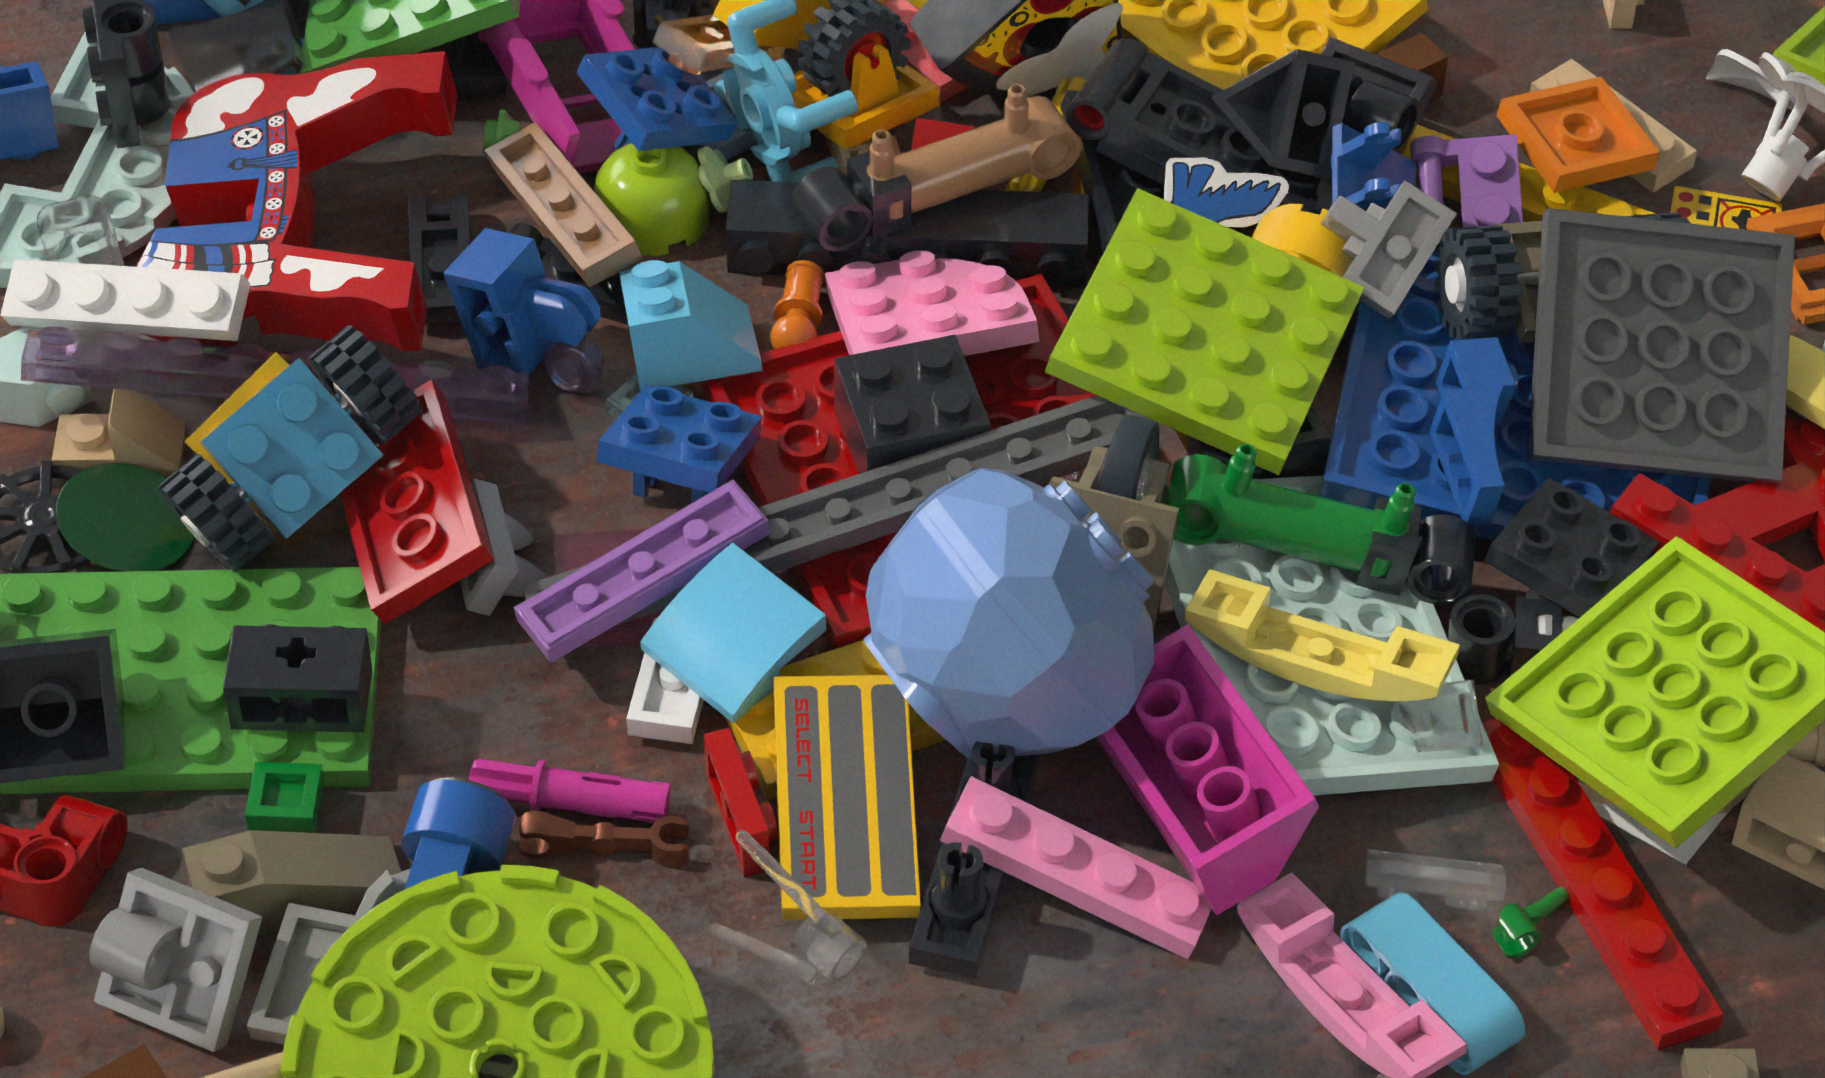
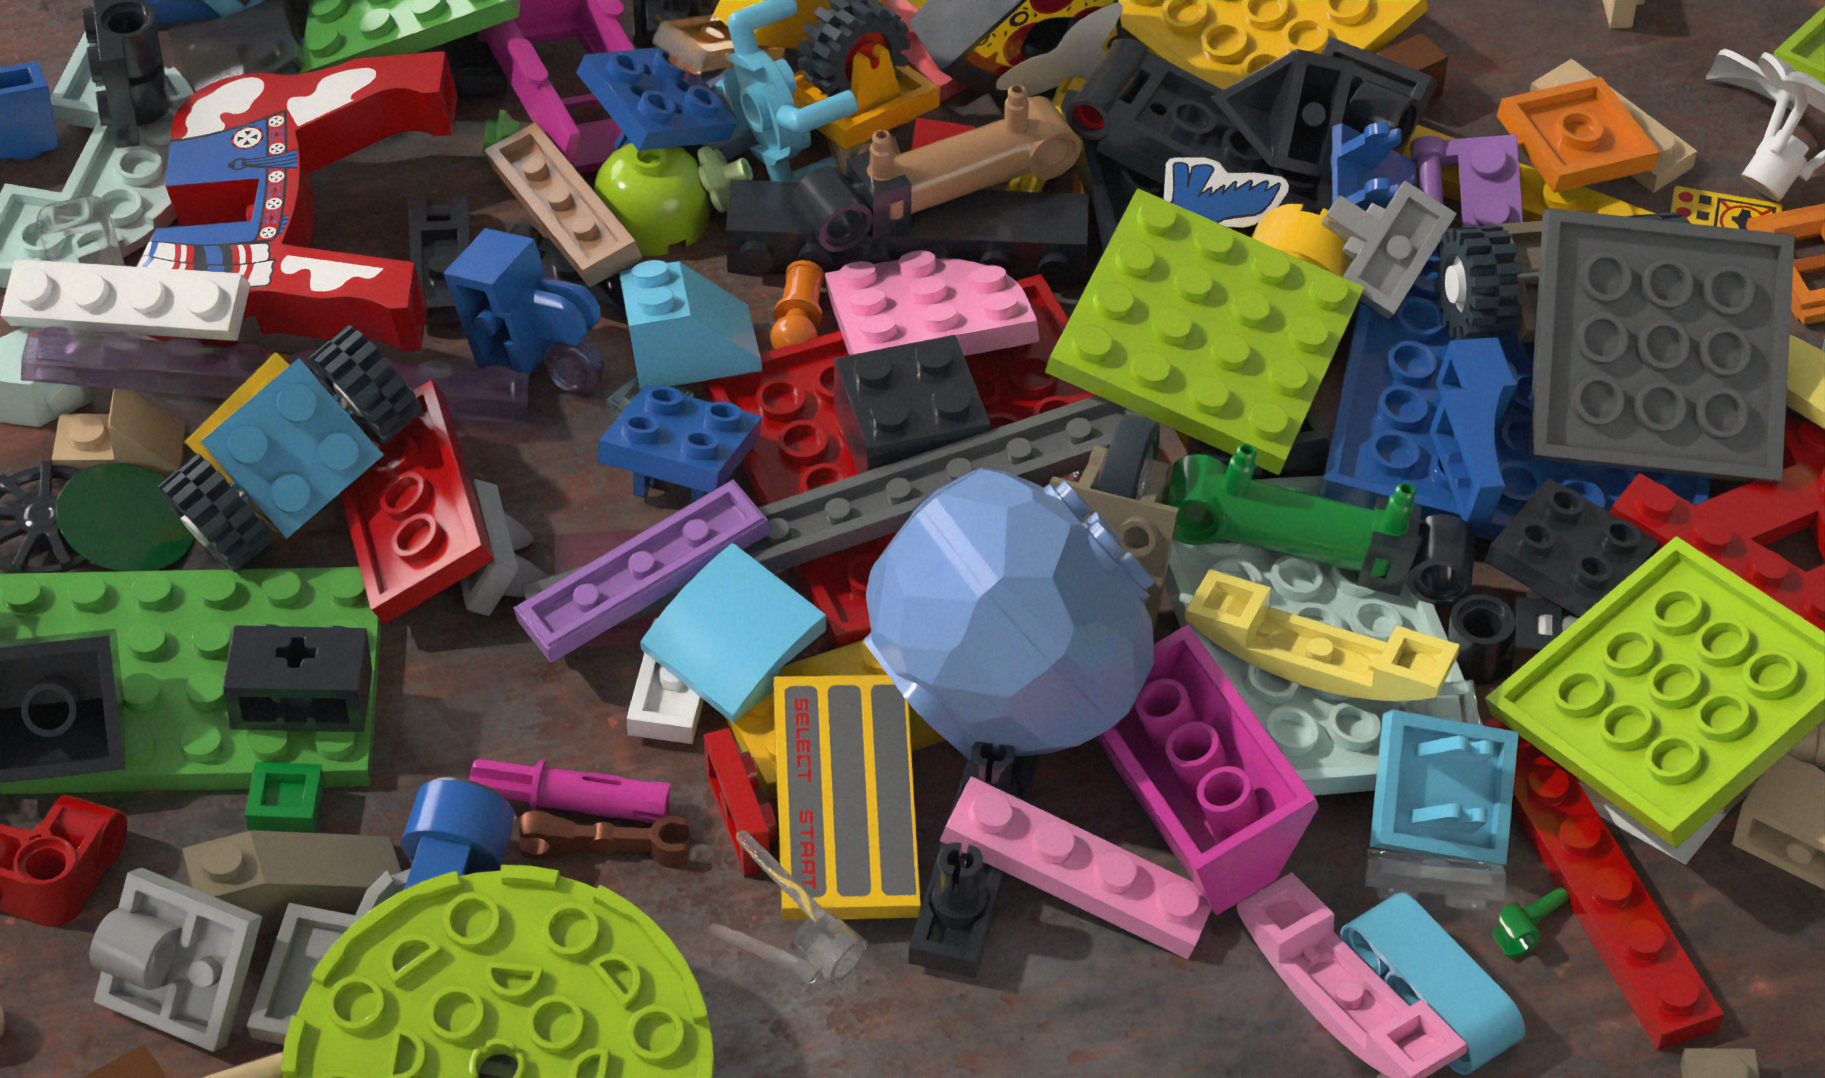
none -> medium azure plate [1370,710,1519,868]

